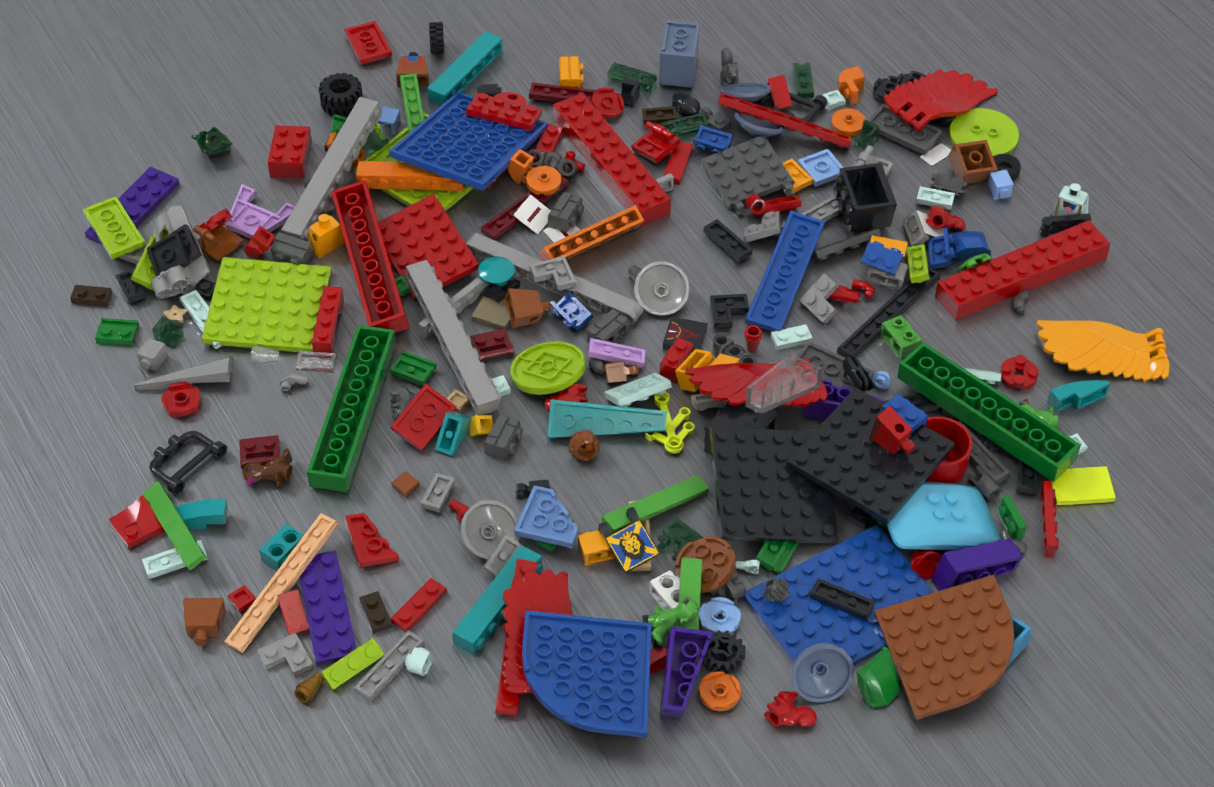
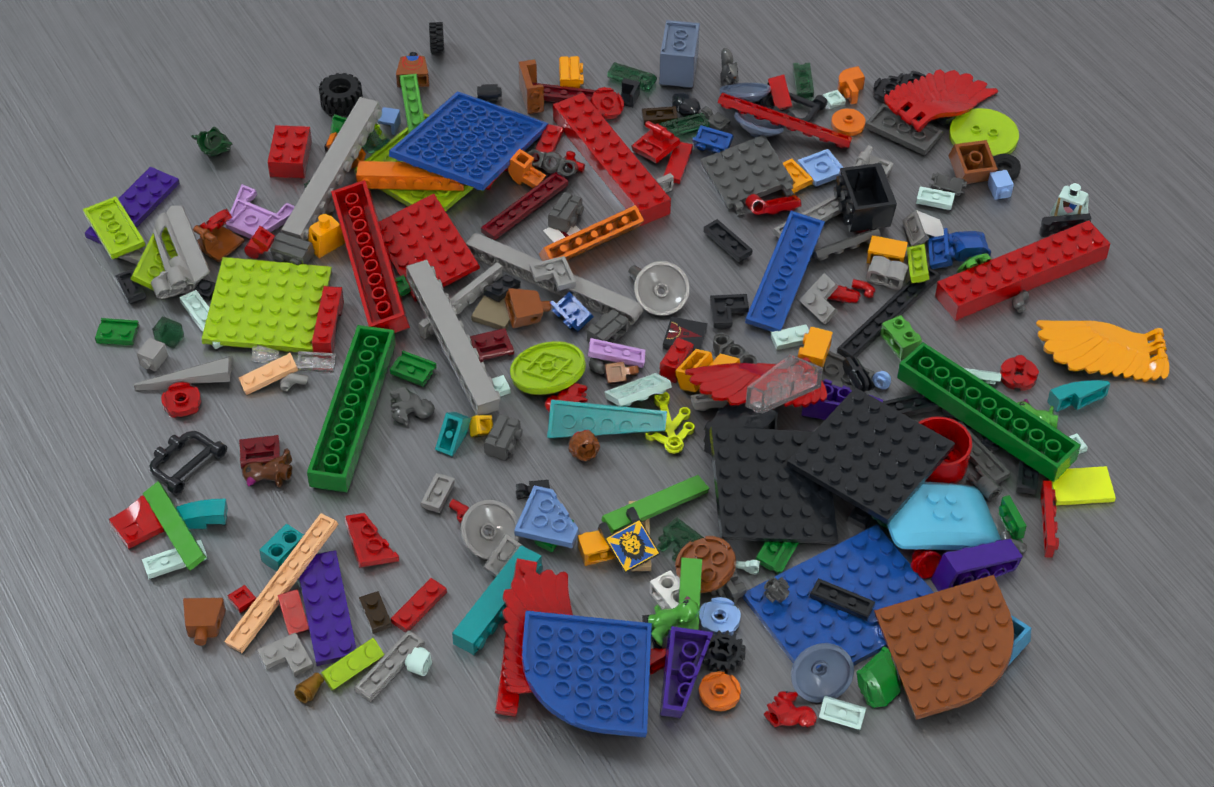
dark brown plate [70,285,112,306] -> none
black tile [147,231,191,277] -> none
tan plate [163,305,187,324] -> none
black plate [170,224,202,262] -> none
red plate [344,21,392,65] -> none
red plate [390,384,457,452] -> none
dark orange tile [391,471,420,497] -> none
teal brick [427,31,503,106] -> none
tan tile [446,389,470,413] -> none
red plate [466,92,542,131] -> none
teal dish [478,256,515,286] -> none
white sticker [514,195,551,235] -> none
orange plate [526,166,561,196] -> none
light grey plate [744,211,781,243] -> none
red cone [744,325,763,353] -> none
clear green panel [854,120,880,149] -> none
blue bracket [861,241,904,276] -> none
red torso [869,406,916,455] -> none
blue bracket [881,394,928,433] -> none
white sticker [921,143,951,166] -> none
red animal [926,206,966,230] -> none
none -> light nougat plate [239,353,299,395]
none -> dark orange panel [519,59,544,114]
none -> light orange brick [798,327,833,372]
none -> light aqua plate [819,696,866,730]

